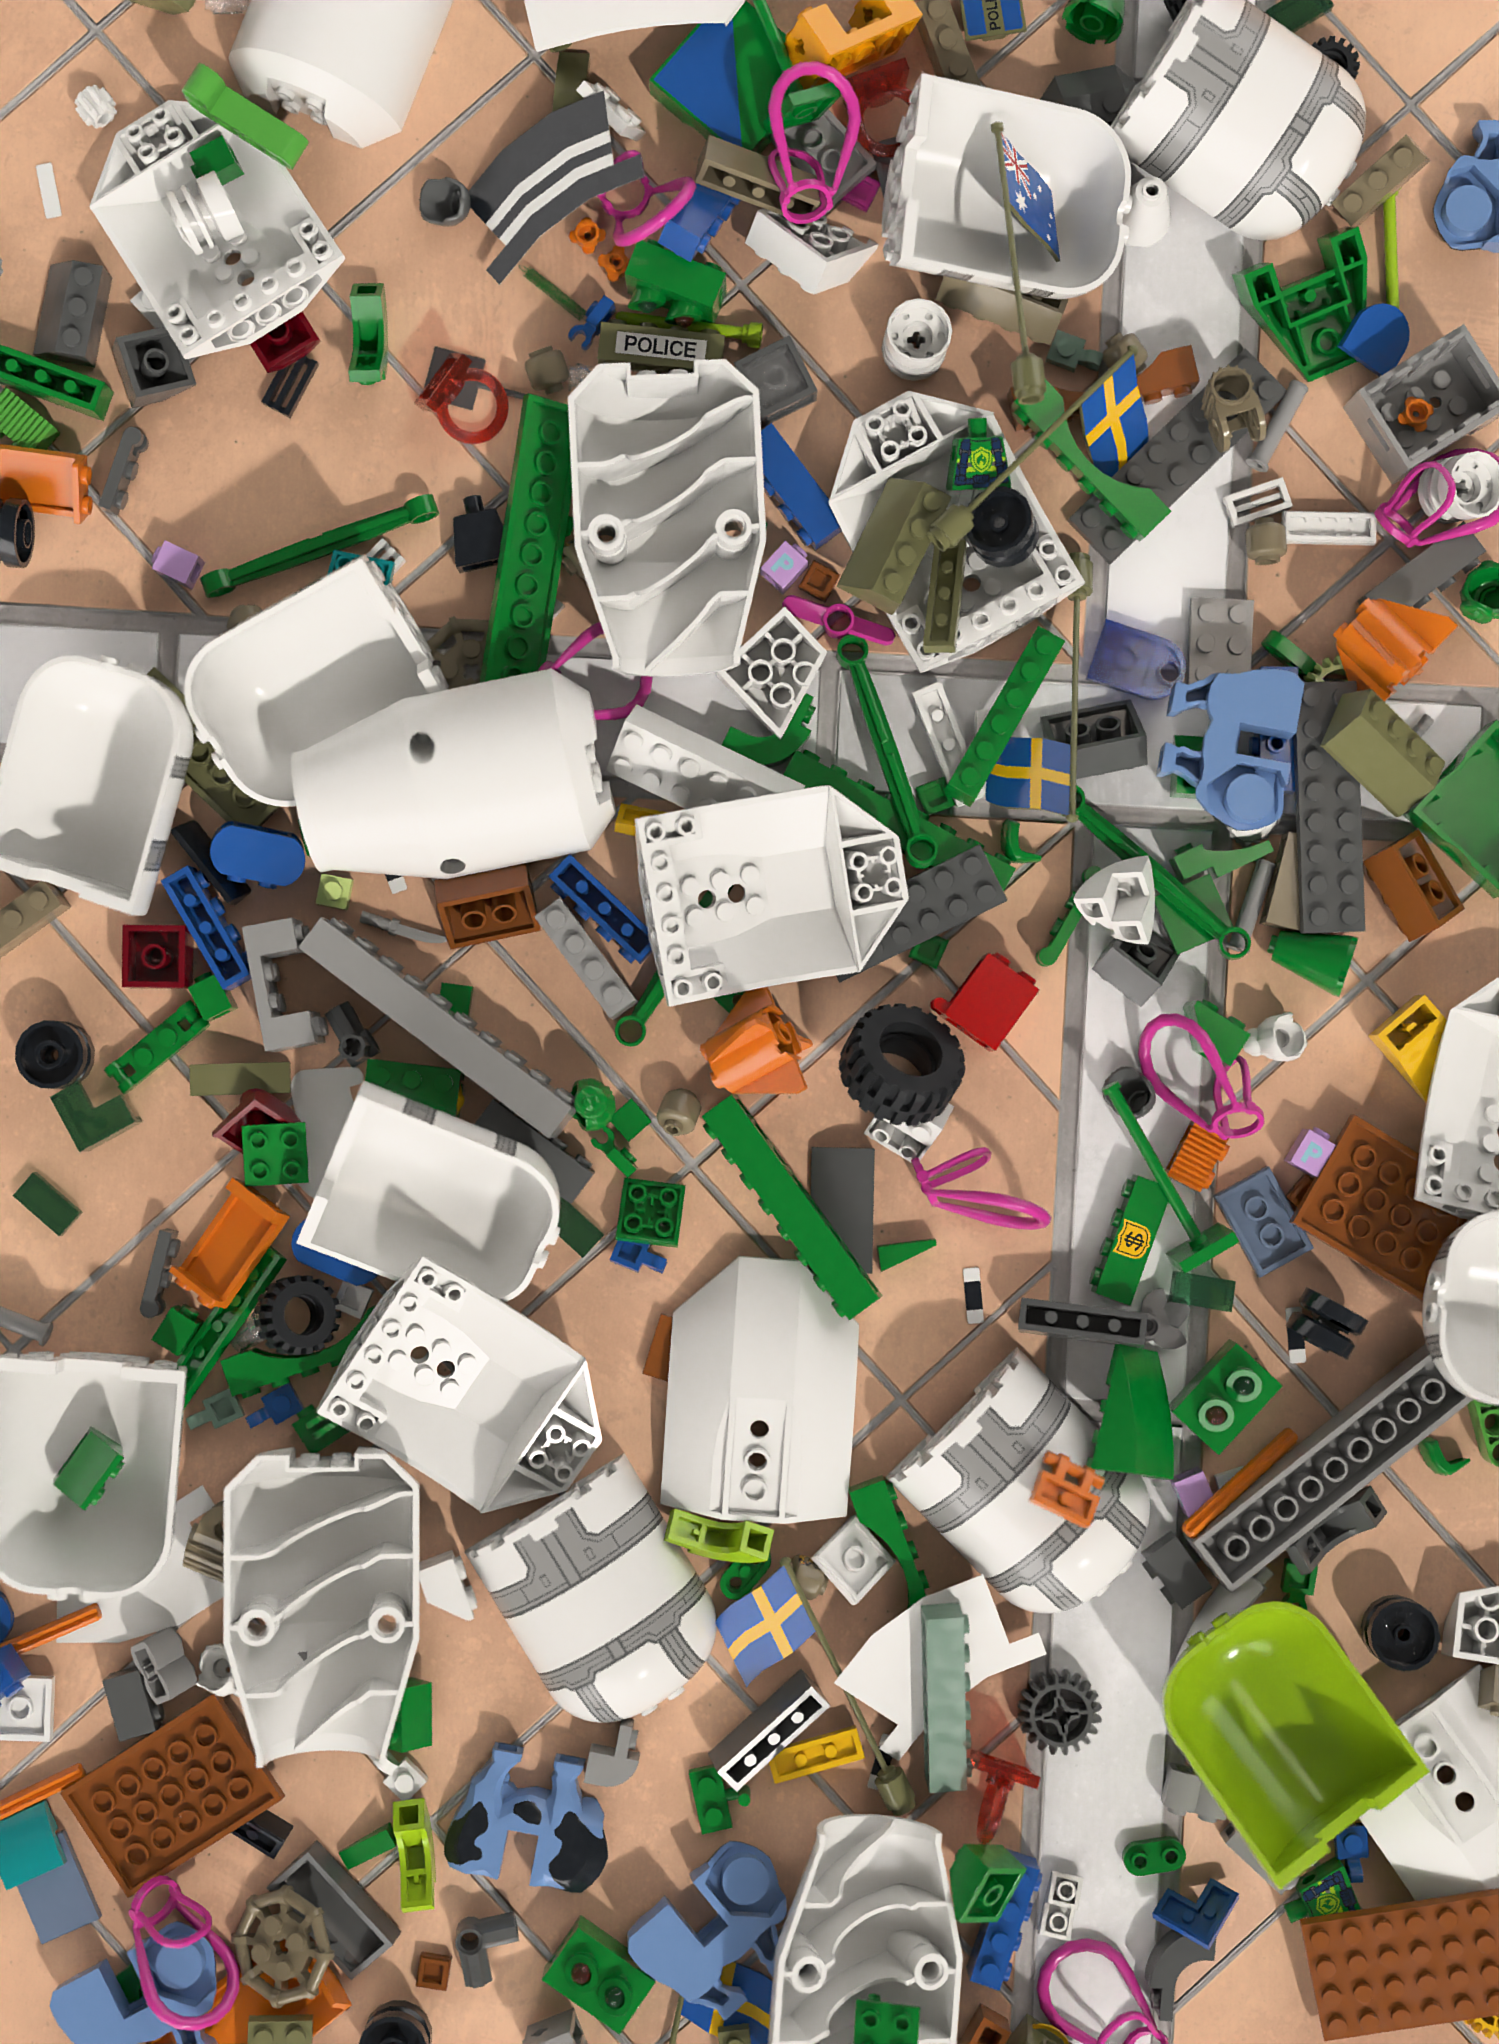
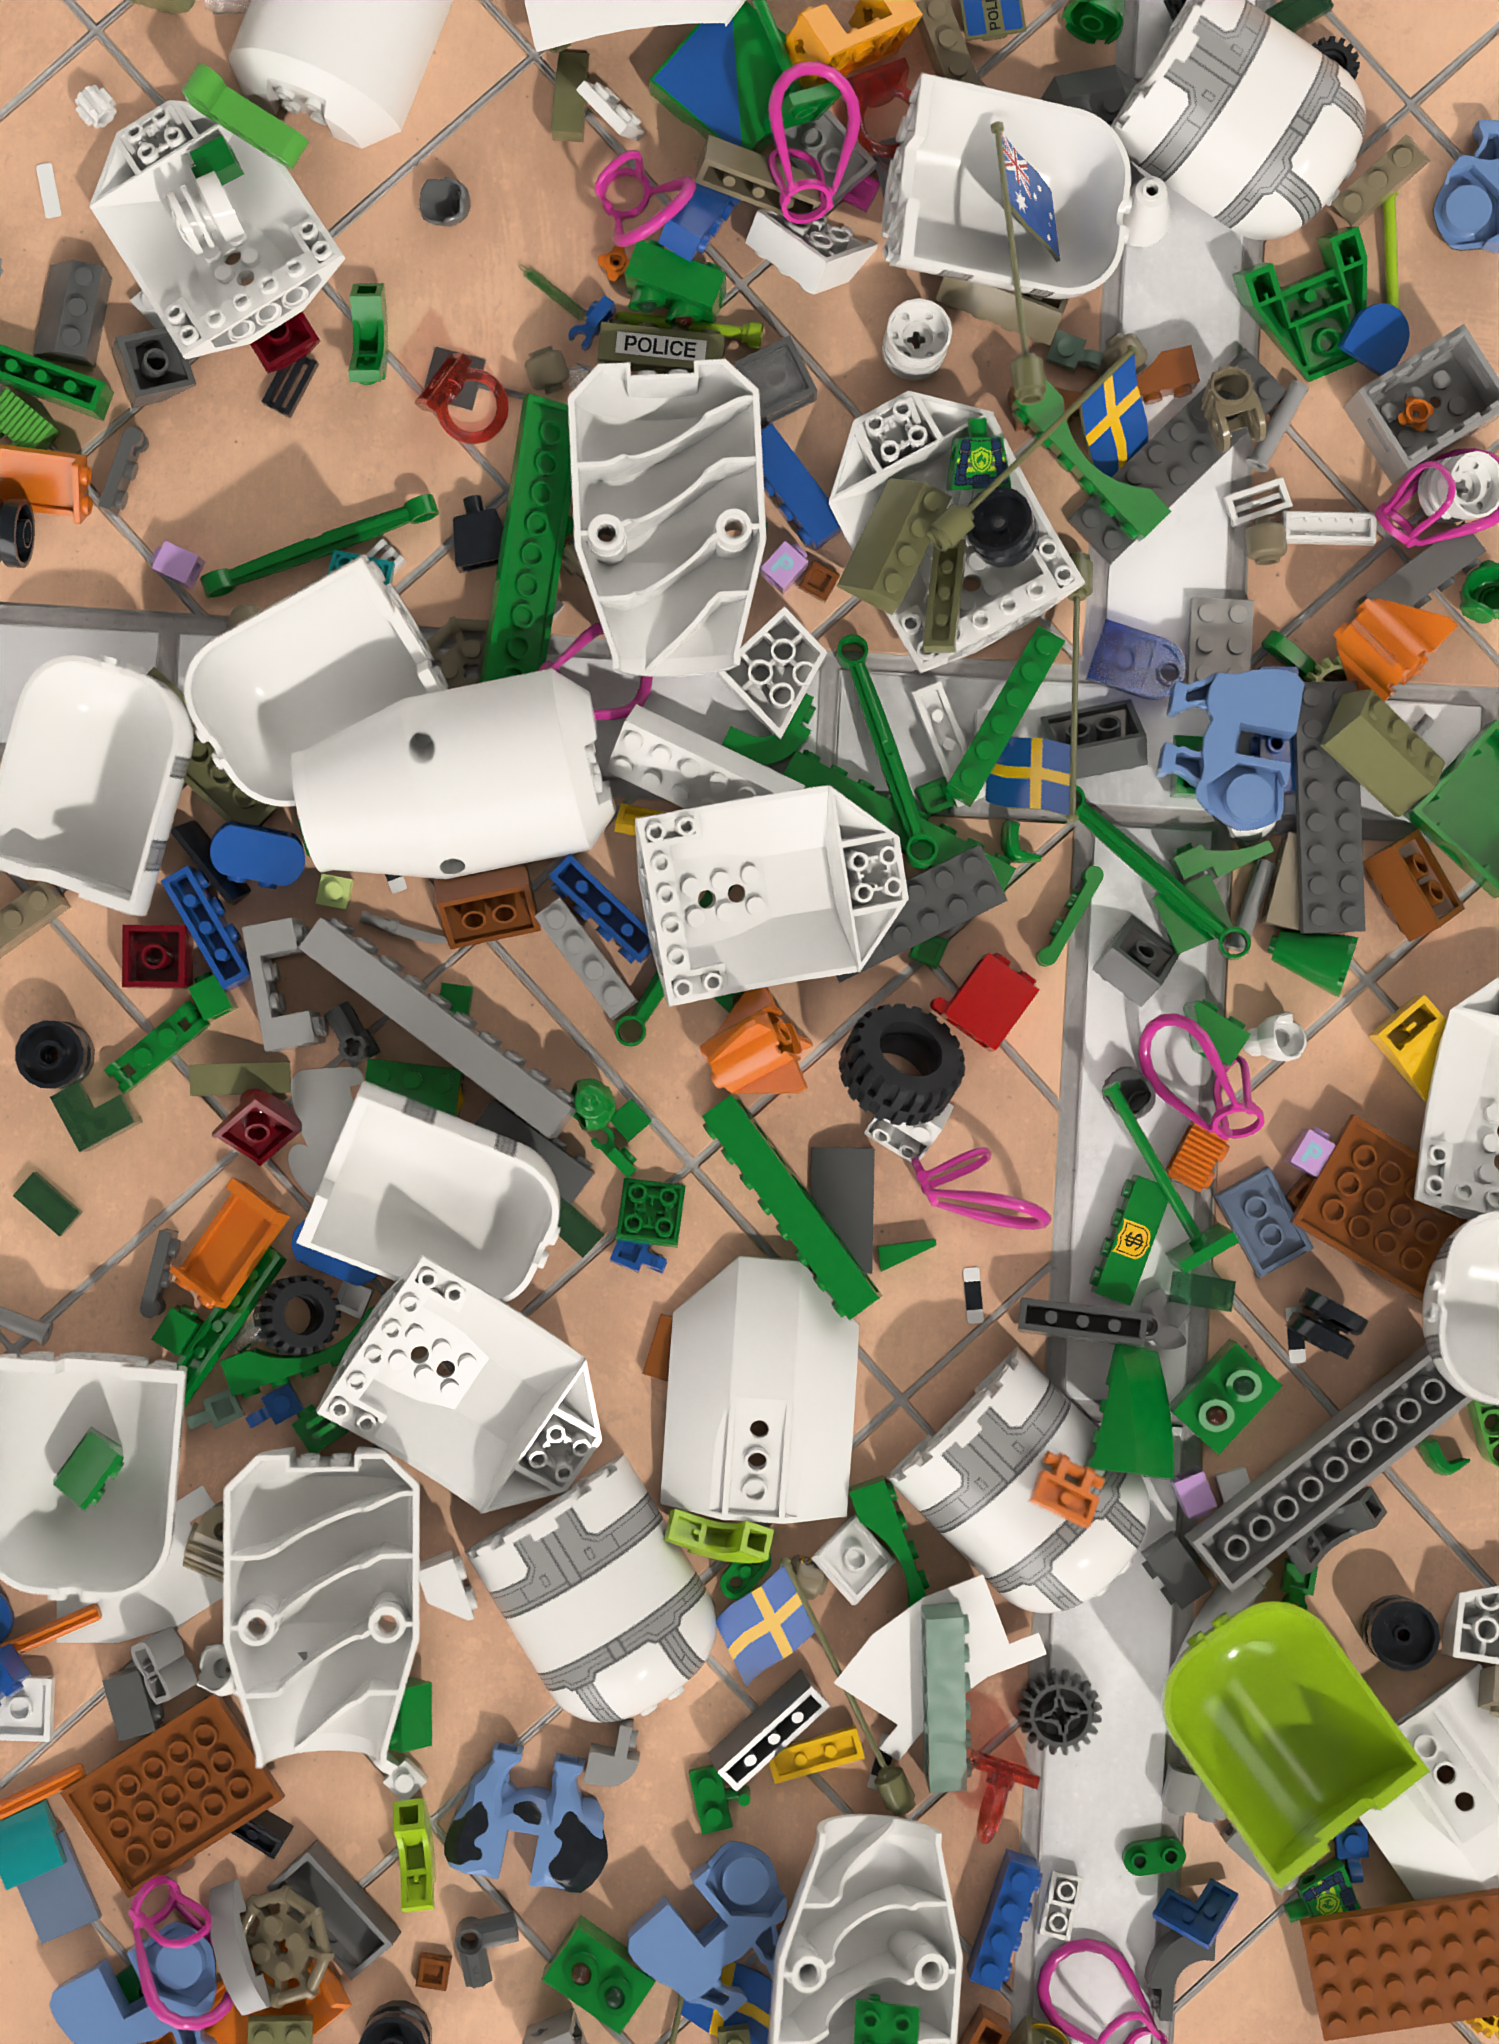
green hinge [242,1122,309,1187] -> none
green piece [338,1822,397,1870] -> none
black sticker [468,90,644,285] -> none
orange plate [569,217,606,255] -> none
dark tan head [656,1088,702,1136] -> none
dark pink piece [782,595,895,646] -> none
green slope [949,1844,1027,1923] -> none
white brick [1073,856,1155,944] -> none
orange axle [1181,1428,1298,1539] -> none
none -> light grey slope [209,1879,271,2016]

